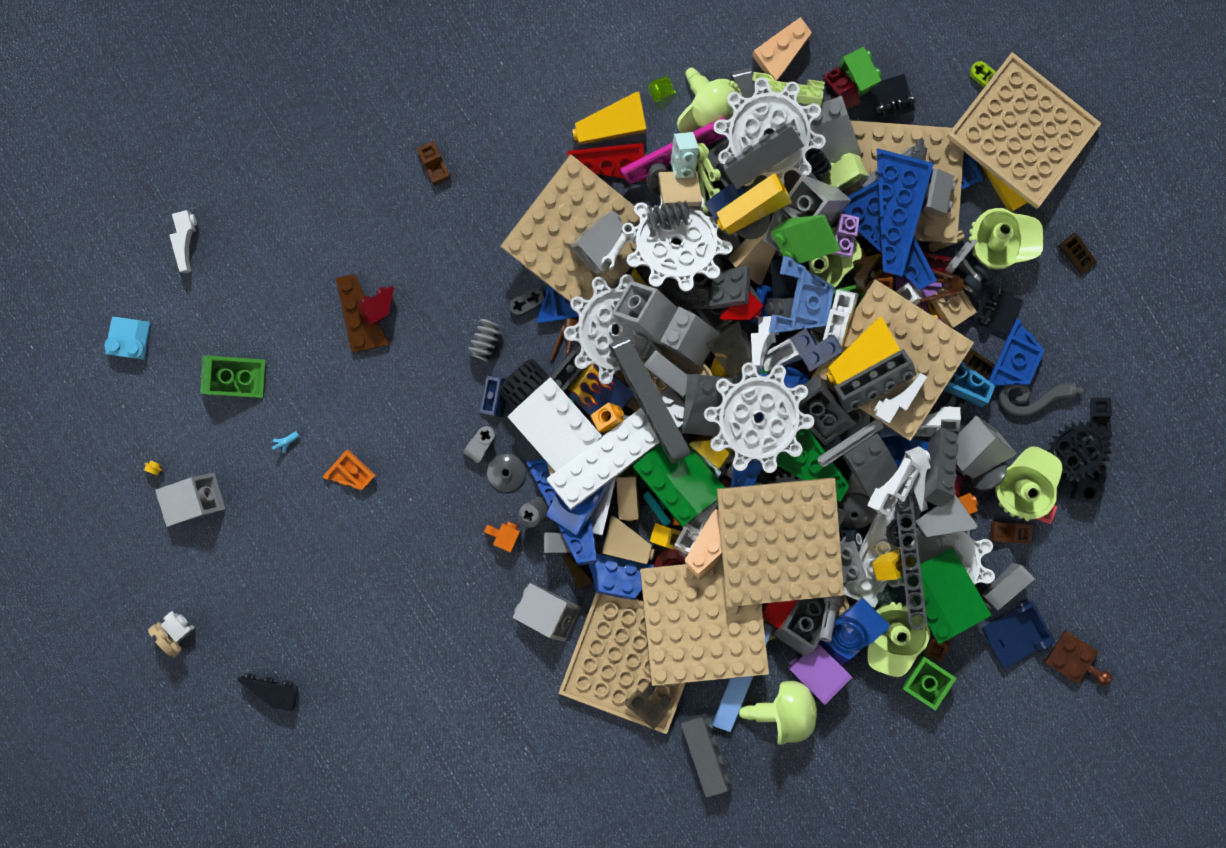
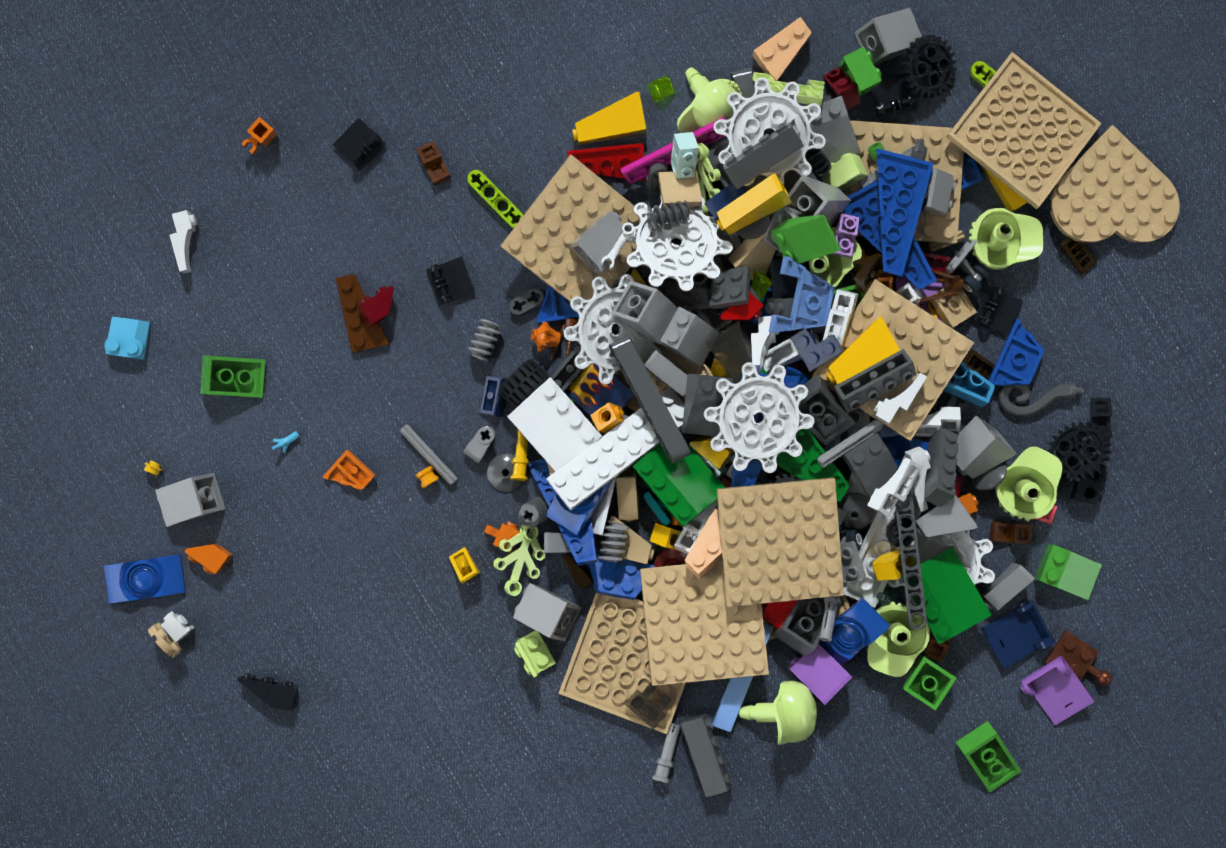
none -> blue slope [104,554,186,604]
none -> orange slope [184,543,233,575]
none -> orange brick [241,117,278,155]
none -> black hinge [333,118,386,171]
none -> light grey axle [400,424,457,485]
none -> light orange wheel [415,466,439,488]
none -> black hinge [426,256,475,305]
none -> yellow slope [449,547,480,584]
none -> lime beam [467,170,523,228]
none -> yellowish green plant [494,525,545,596]
none -> yellow pin [510,429,529,481]
none -> yellowish green bracket [514,630,556,678]
none -> orange rock [531,321,560,351]
none -> light grey piece [598,520,629,562]
none -> light grey pin [652,723,681,783]
none -> clear neon green slope [752,270,772,299]
none -> light grey slope [854,8,922,65]
none -> bright green piece [868,142,885,162]
none -> black gear [901,35,957,98]
none -> bright green slope [956,721,1021,792]
none -> medium lavender door [1020,656,1095,725]
none -> bright green slope [1035,544,1102,600]
none -> tan plate [1050,125,1180,243]

